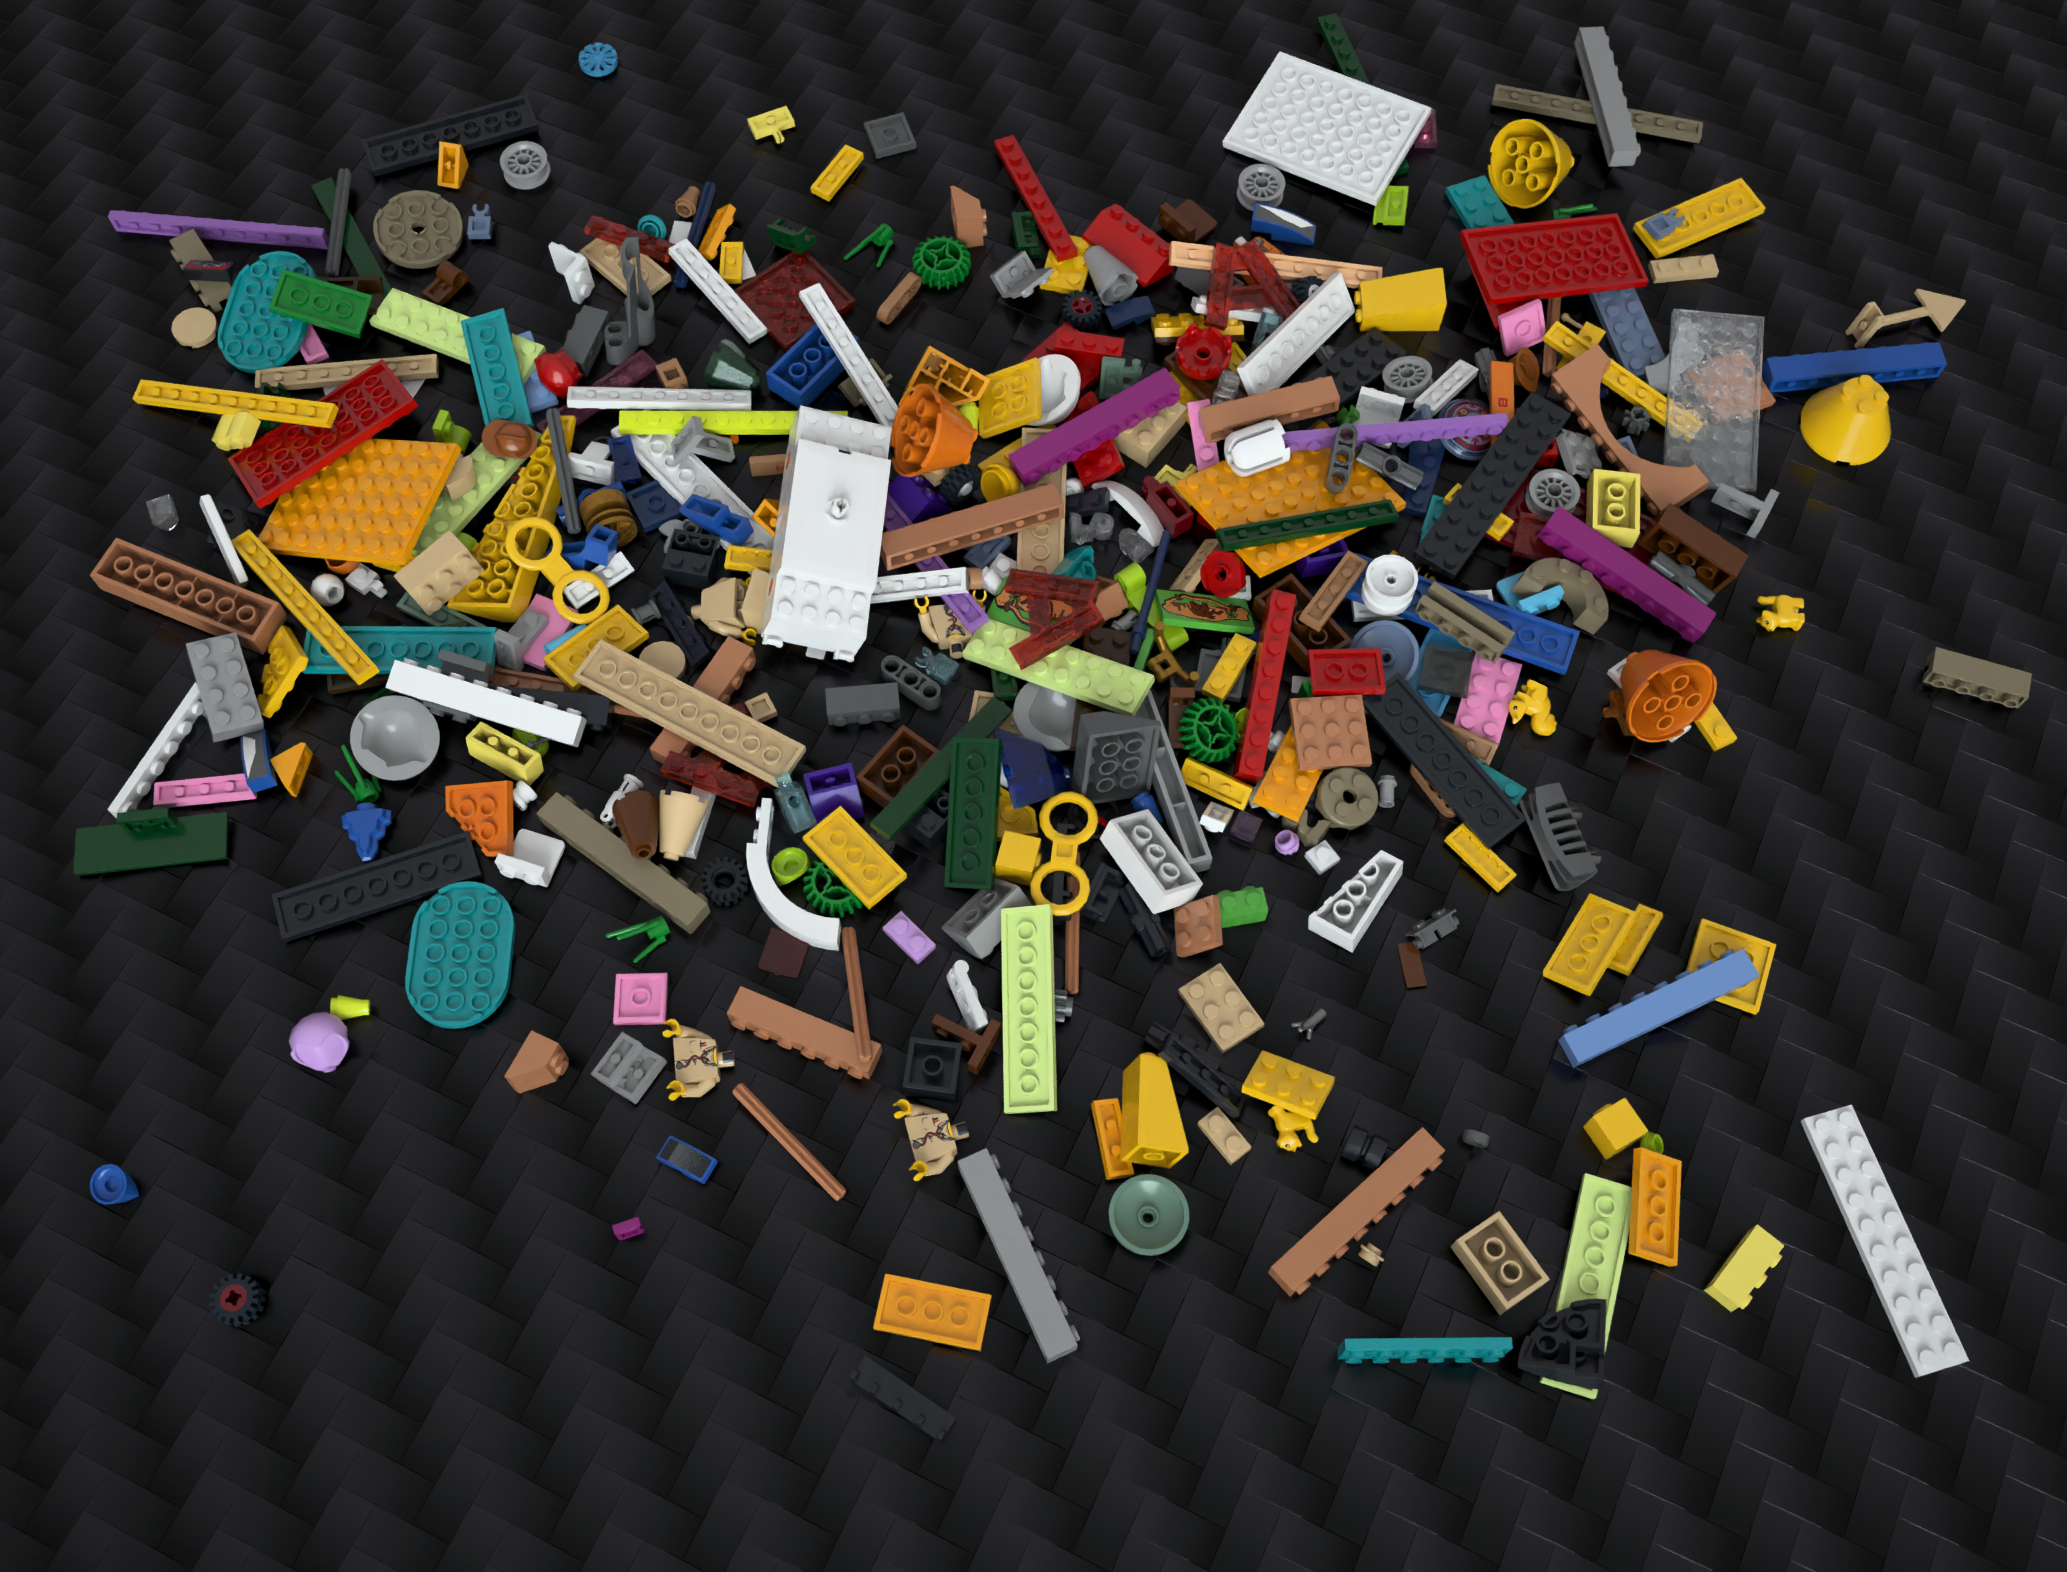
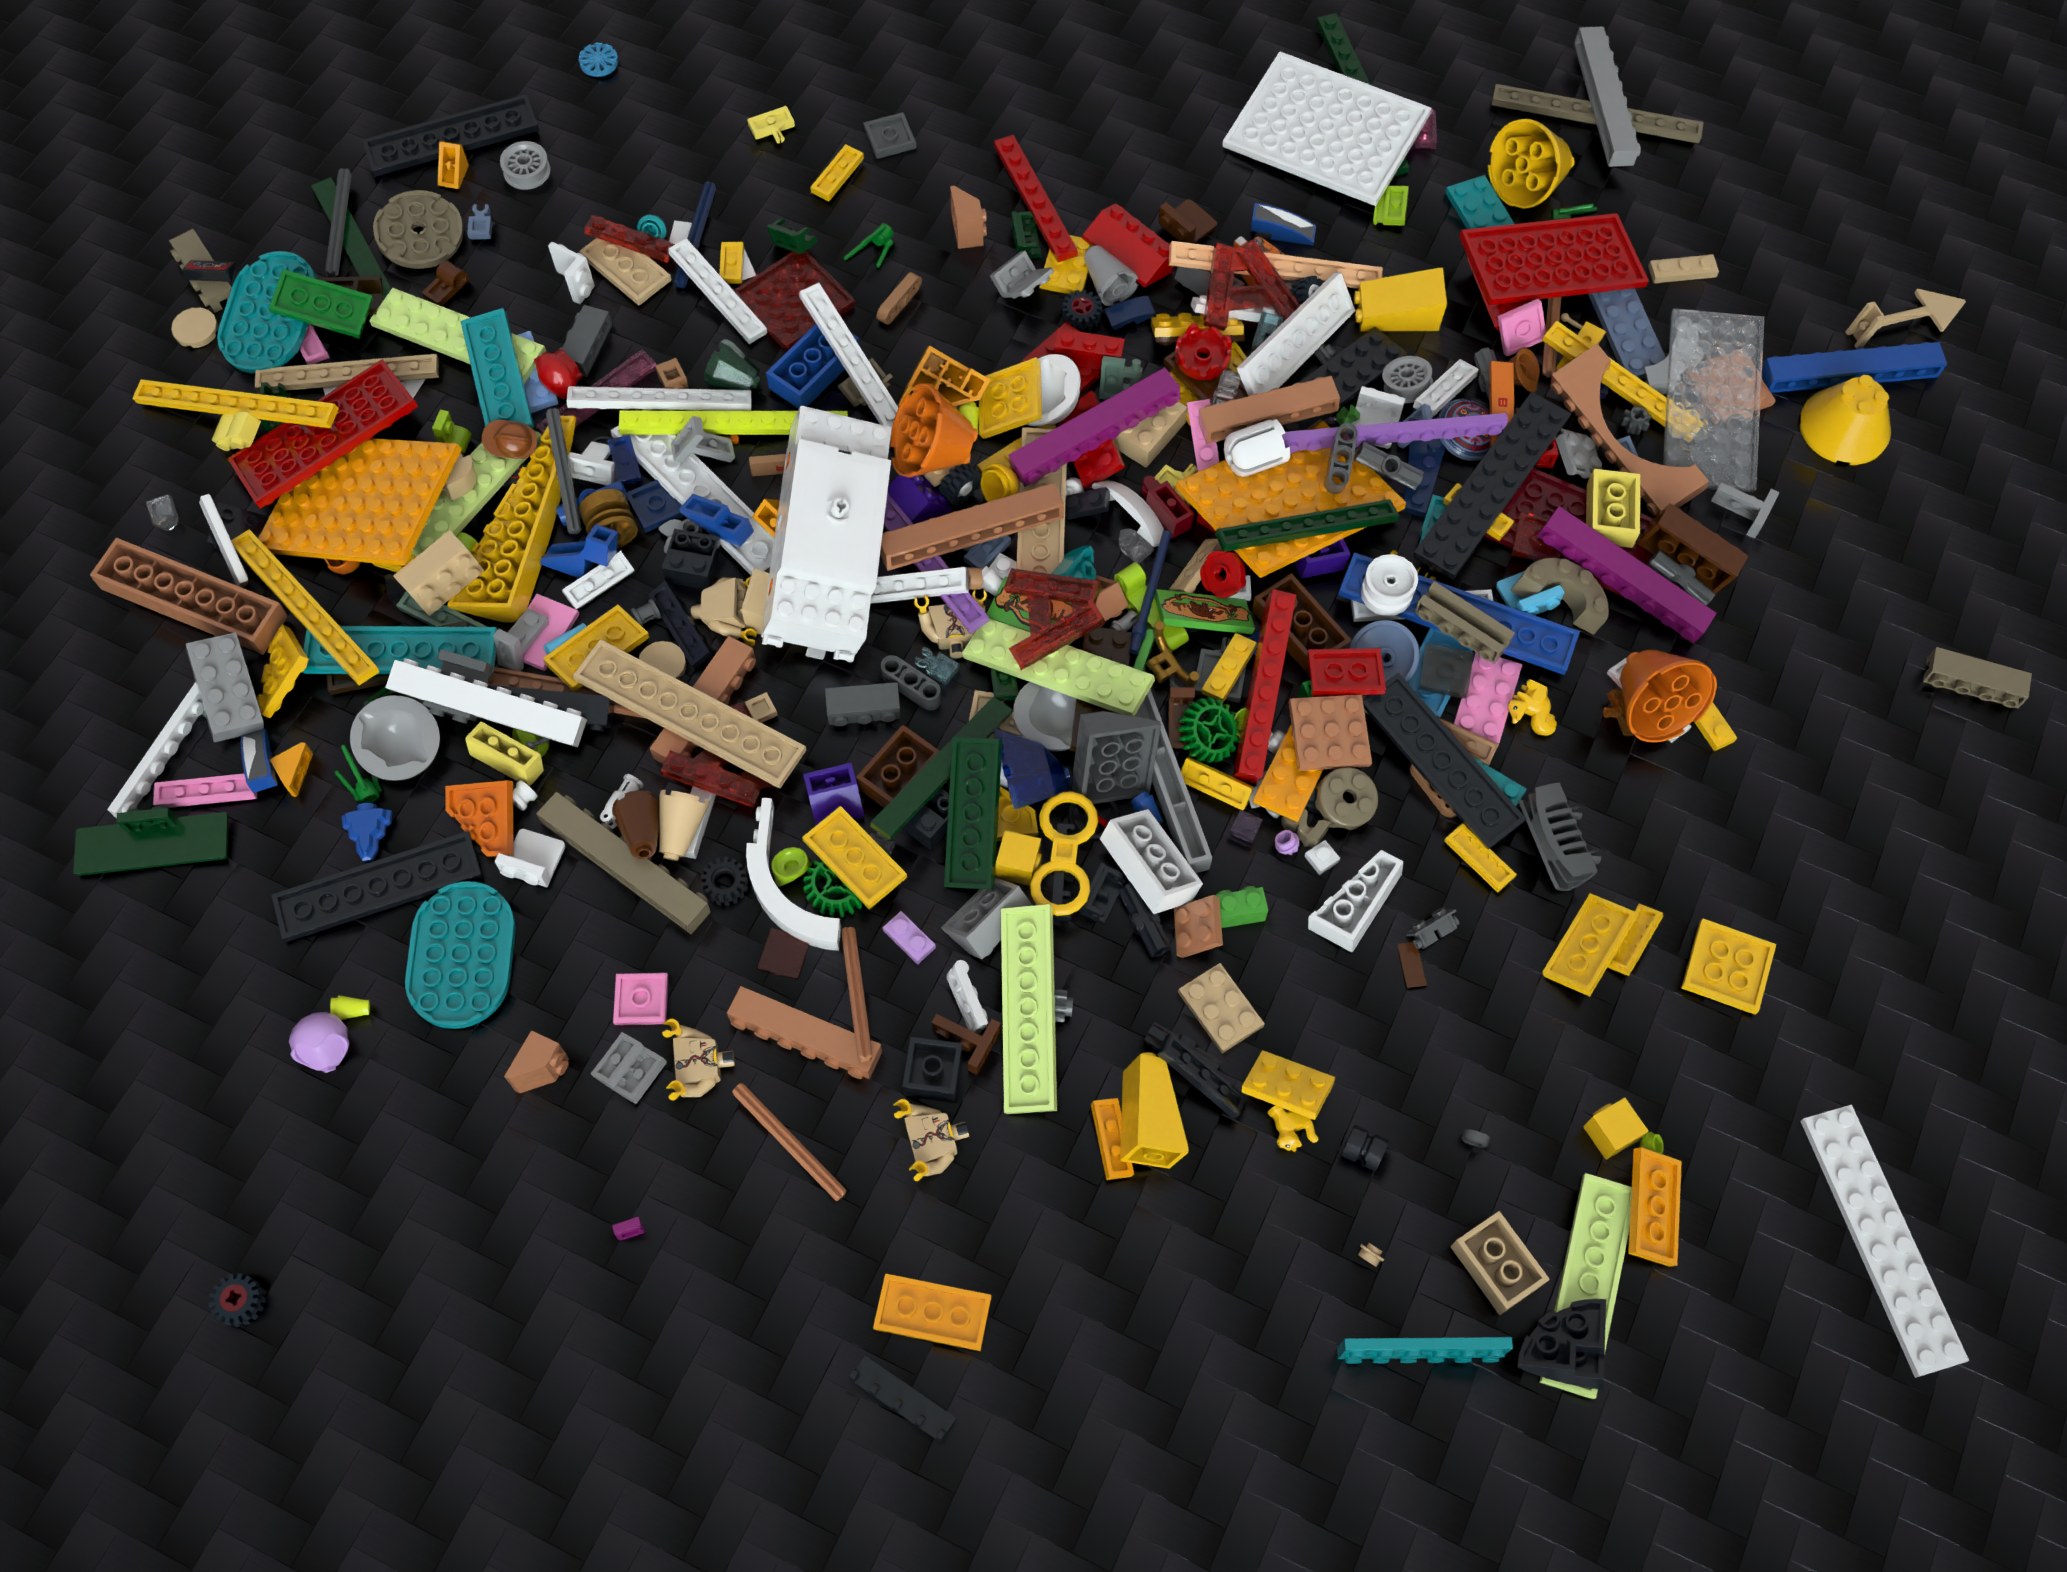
blue piece [90,1164,139,1205] -> none
medium lavender plate [108,210,329,249] -> none
white piece [310,574,345,606] -> none
white plate [345,563,387,599] -> none
yellow bar [505,517,610,624] -> none
dark grey panel [604,237,656,365] -> none
green plant [606,915,670,963] -> none
slope [656,1136,718,1184] -> none
medium nougat cone [675,186,700,217] -> none
light orange plate [698,204,736,261] -> none
yellow plate [724,545,773,573] -> none
clear light blue torso [774,772,817,834] -> none
green gear [912,234,971,290] -> none
light grey brick [958,1148,1080,1364] -> none
nougat axle [1065,852,1080,994] -> none
clear leg [1069,512,1114,545] -> none
sand green dish [1109,1174,1189,1256] -> none
tan plate [1197,1107,1252,1165] -> none
white plate [1199,801,1234,833] -> none
light grey wheel [1237,164,1285,211] -> none
nougat brick [1268,1127,1445,1297] -> none
white sticker [1291,676,1310,693] -> none
flat silver bar [1291,1008,1327,1040] -> none
medium nougat plate [1299,550,1369,632] -> none
light grey pin [1377,775,1397,808] -> none
light grey wheel [1525,469,1580,521] -> none
medium blue brick [1558,949,1760,1068] -> none
yellow plate [1633,178,1766,259] -> none
sand blue plate [1643,208,1685,241] -> none
light yellow brick [1704,1224,1784,1312] -> none
yellow animal [1756,595,1805,631] -> none

